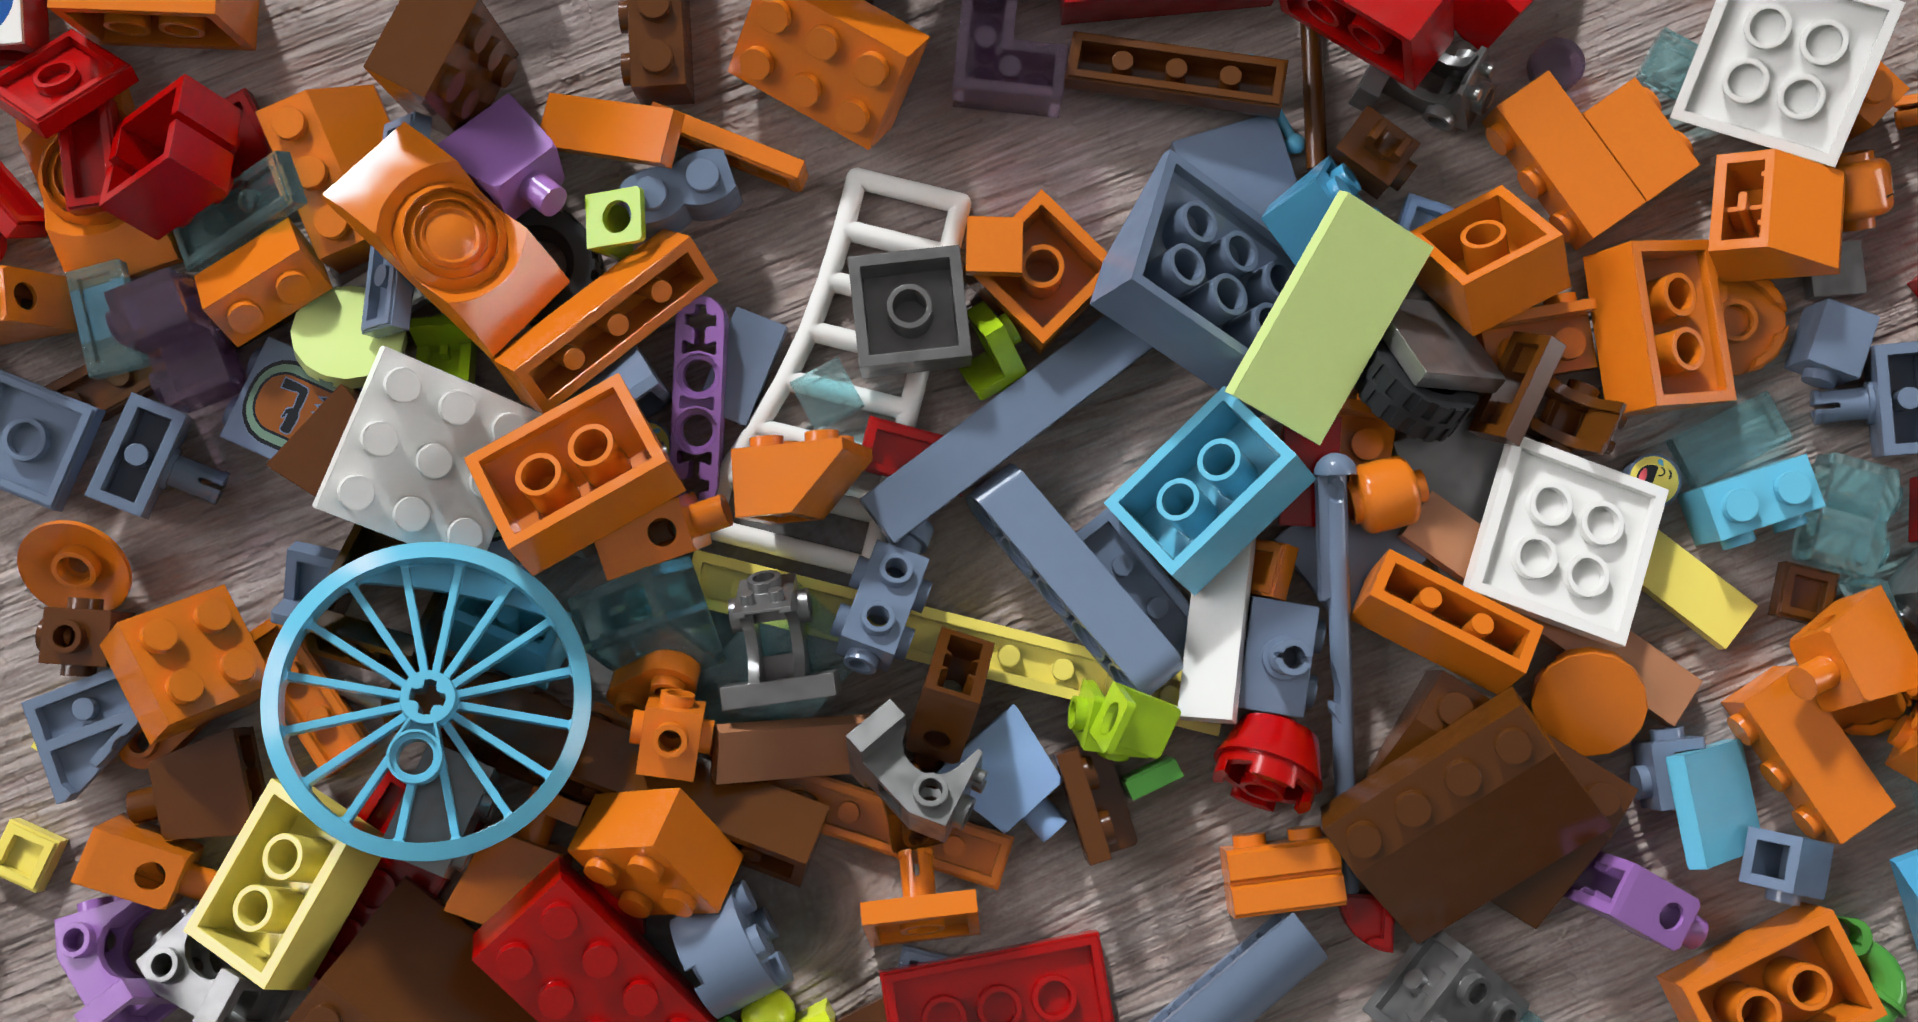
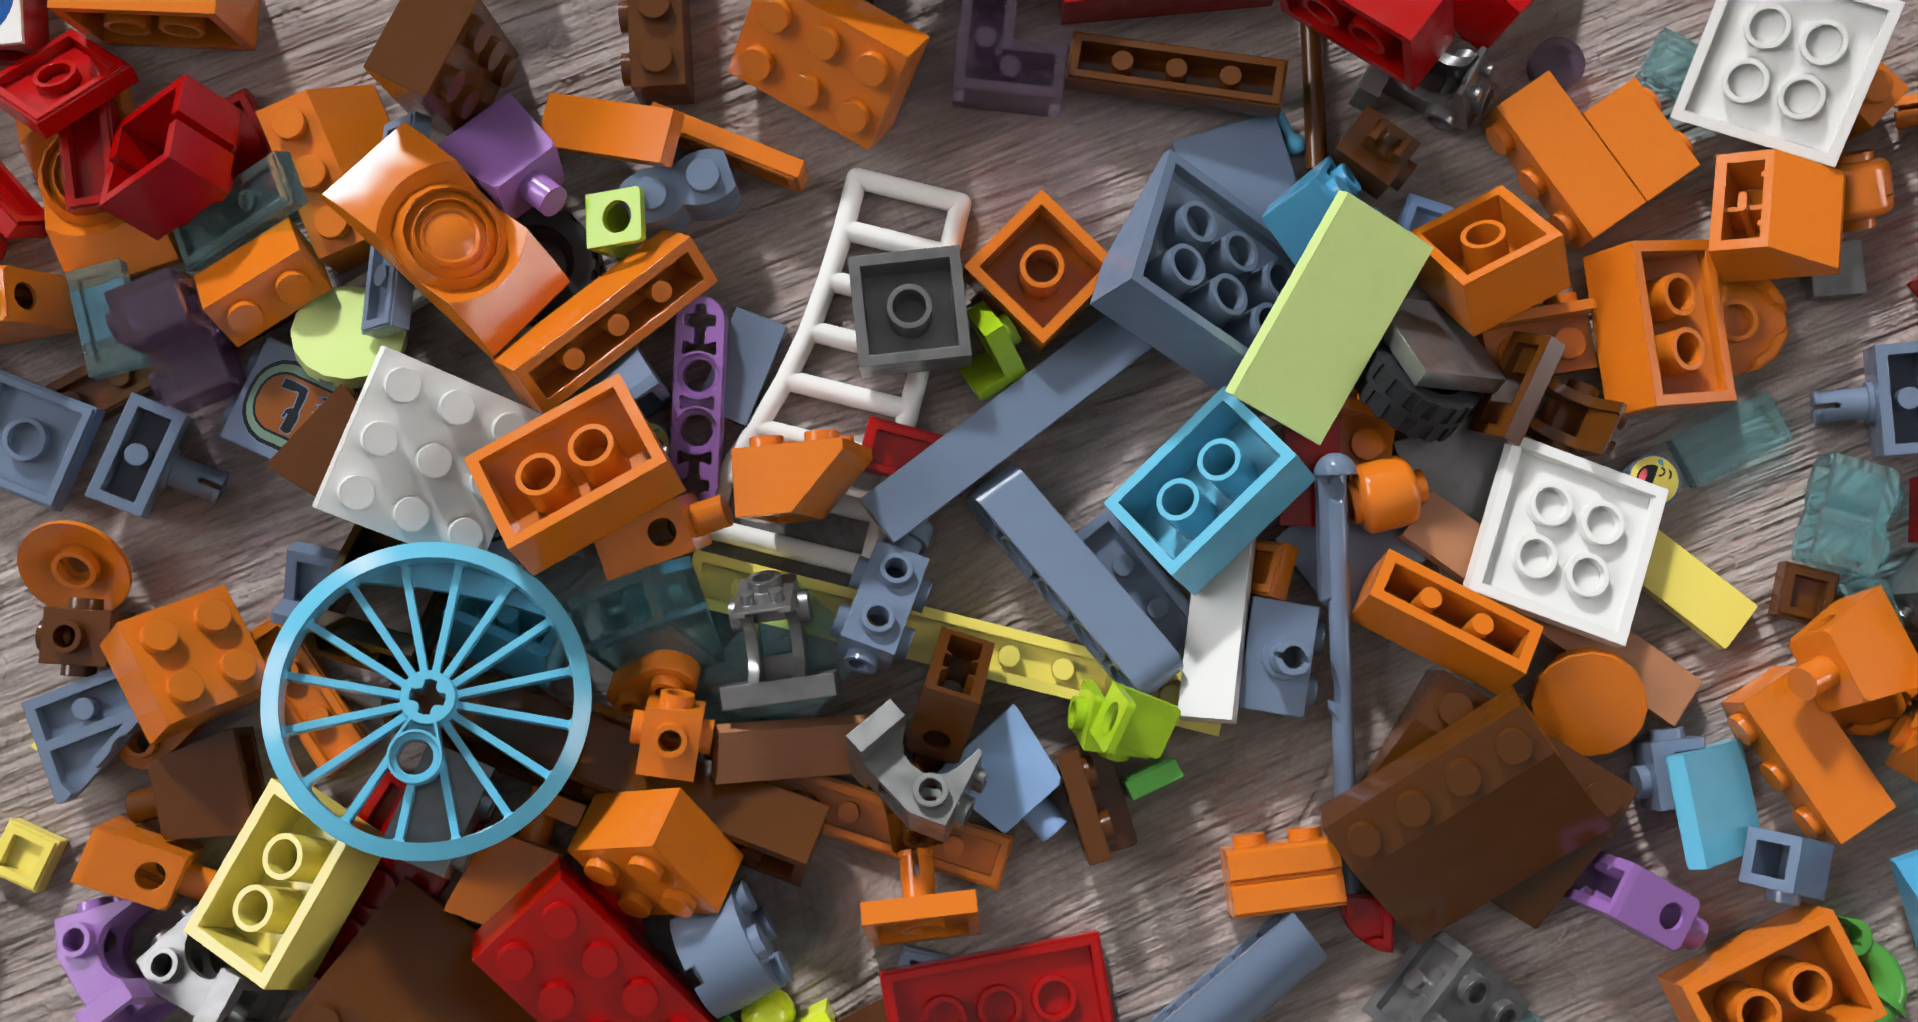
lime bracket [409,314,477,384] -> none
clear light blue tile [790,356,865,430] -> none
orange tile [966,216,1023,277] -> none
red cone [1212,713,1323,814] -> none
medium azure brick [1677,454,1826,550] -> none
sand blue brick [1784,298,1880,389] -> none

